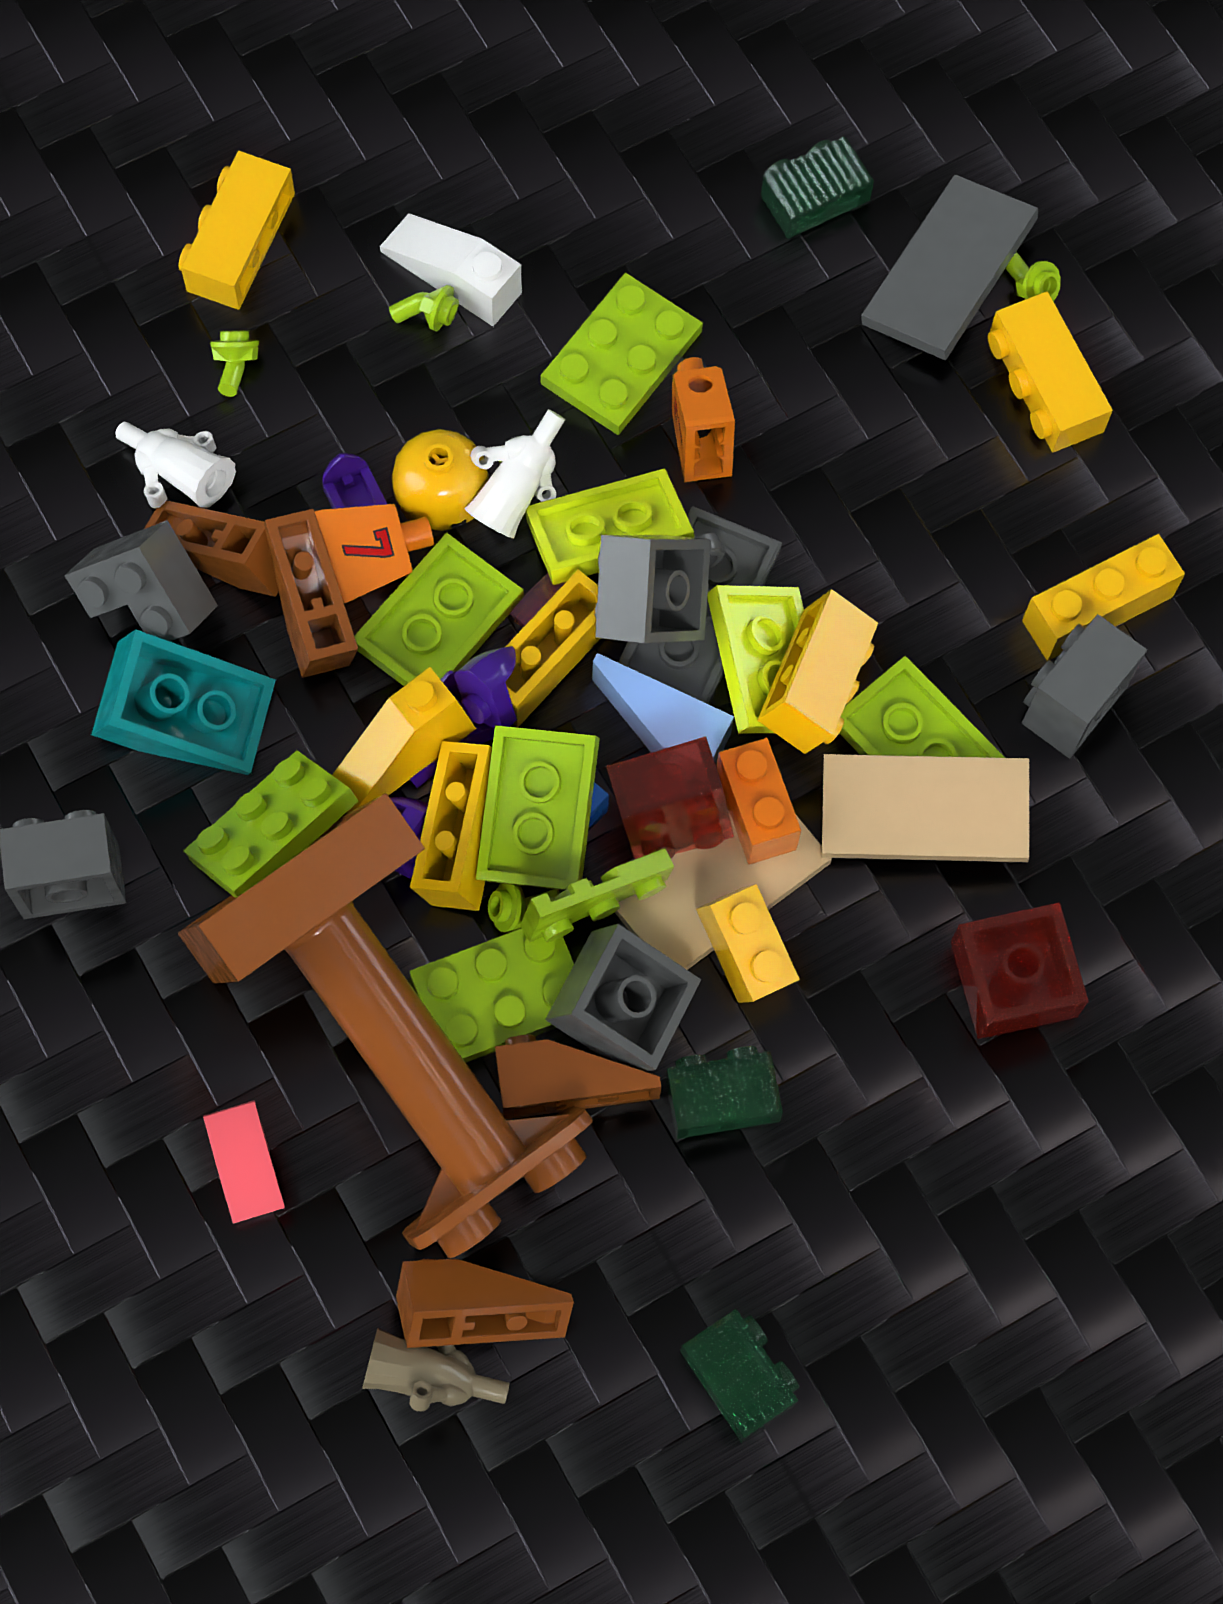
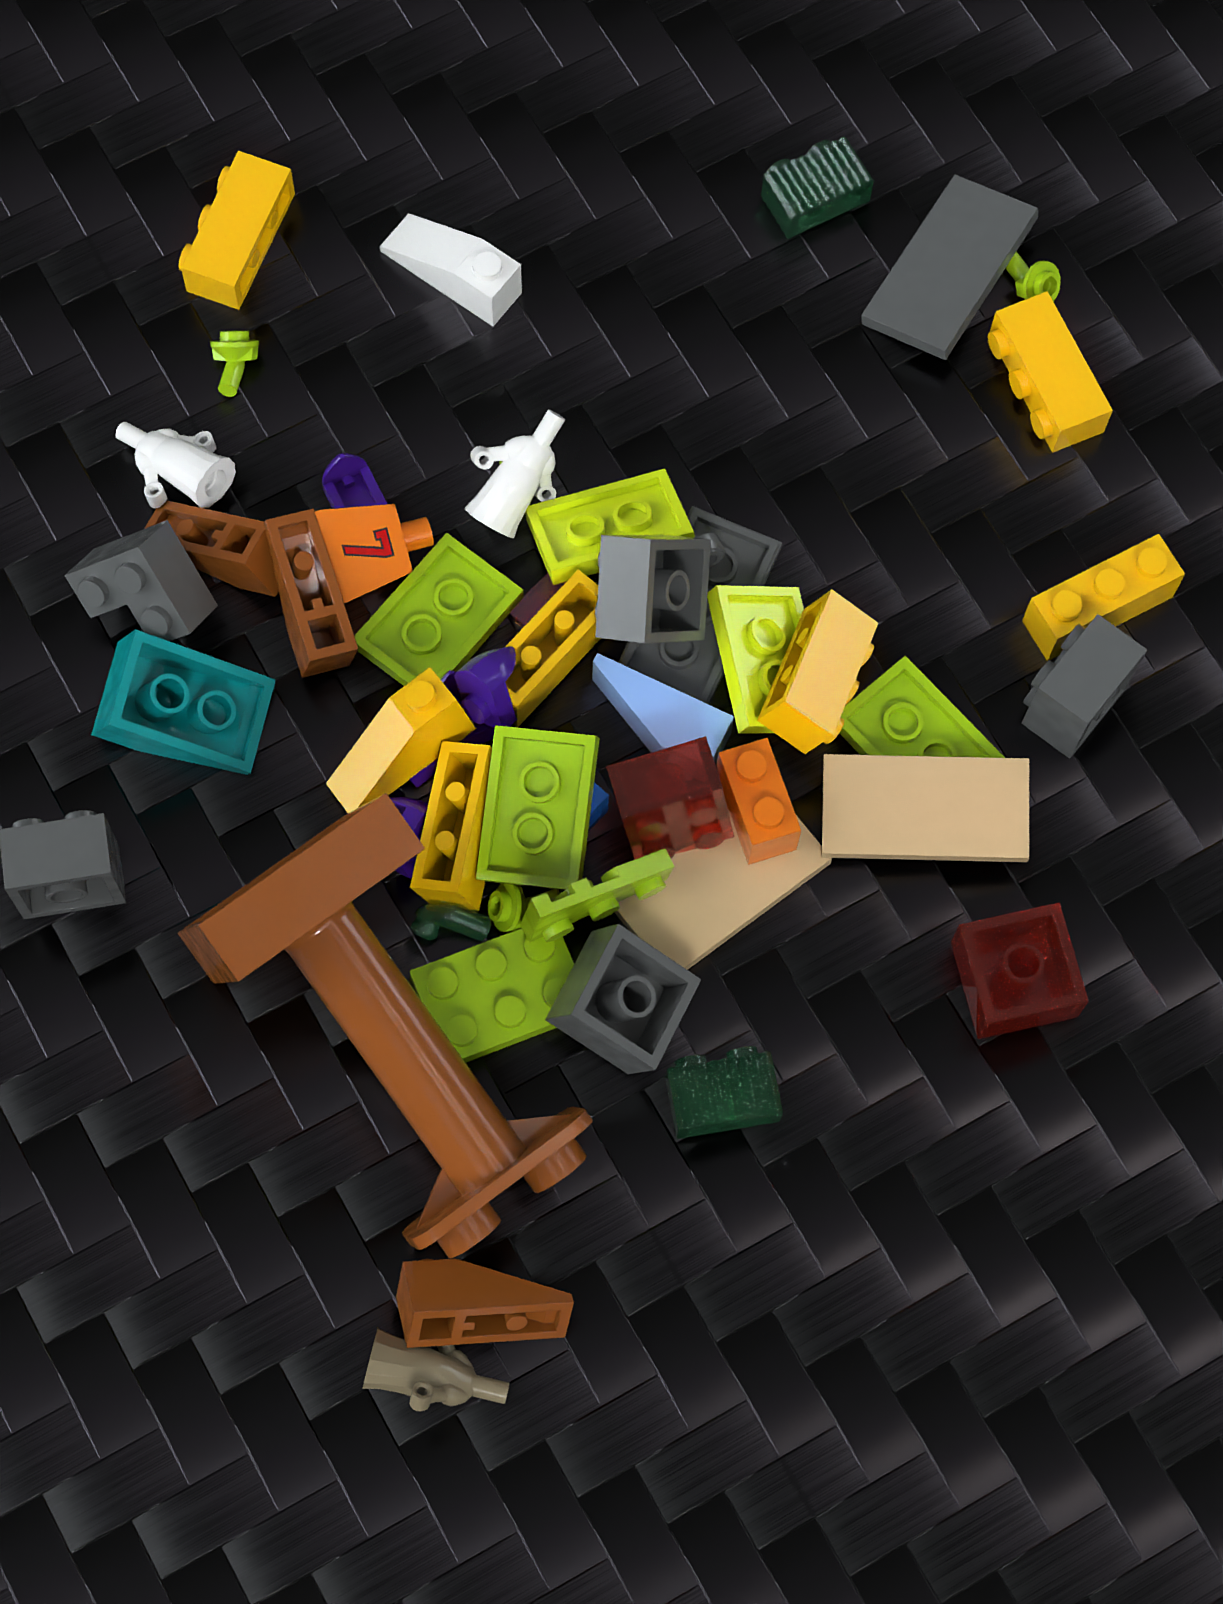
lime plate [183,750,359,898] -> none
coral slope [203,1100,285,1224] -> none
lime plate [389,285,459,332] -> none
yellow cylinder [391,429,489,531] -> none
dark orange slope [495,1035,661,1119] -> none
lime plate [541,272,703,435] -> none
orange torso [672,357,735,482] -> none
clear green brick [680,1309,799,1443] -> none
yellow brick [696,884,800,1003] -> none
none -> clear green arm [411,904,491,941]

